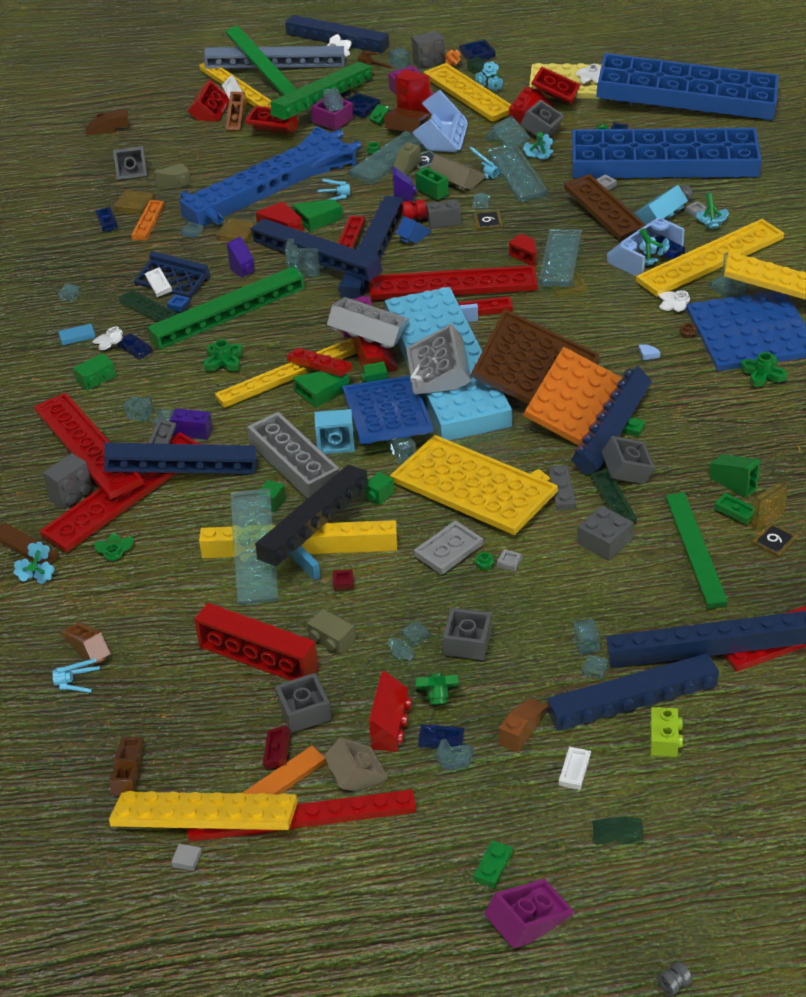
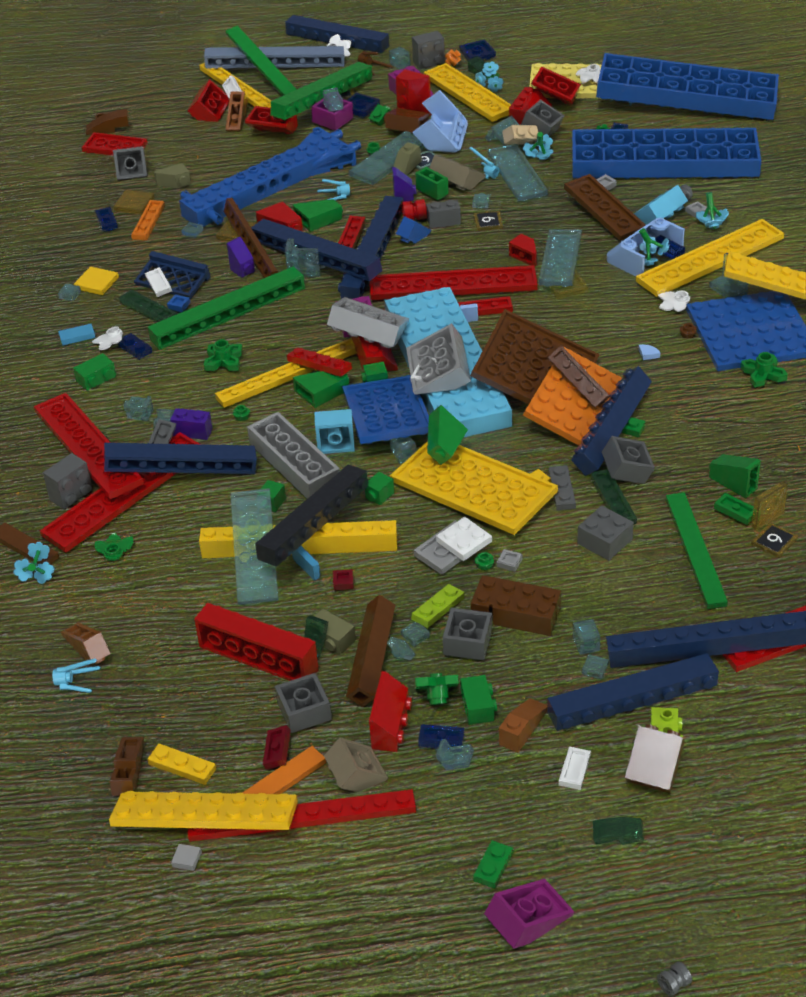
none -> yellow tile [74,266,119,295]
none -> red tile [81,132,148,156]
none -> yellow plate [147,743,216,785]
none -> reddish brown plate [224,198,278,278]
none -> green plate [233,405,250,421]
none -> clear green slope [304,615,329,660]
none -> reddish brown brick [346,594,395,707]
none -> lime plate [411,584,465,628]
none -> green slope [427,405,468,465]
none -> white plate [436,517,492,561]
none -> green brick [460,675,497,725]
none -> reddish brown piece [471,575,561,636]
none -> tan brick [502,125,538,145]
none -> reddish brown plate [548,345,610,409]
none -> brick [625,724,685,794]

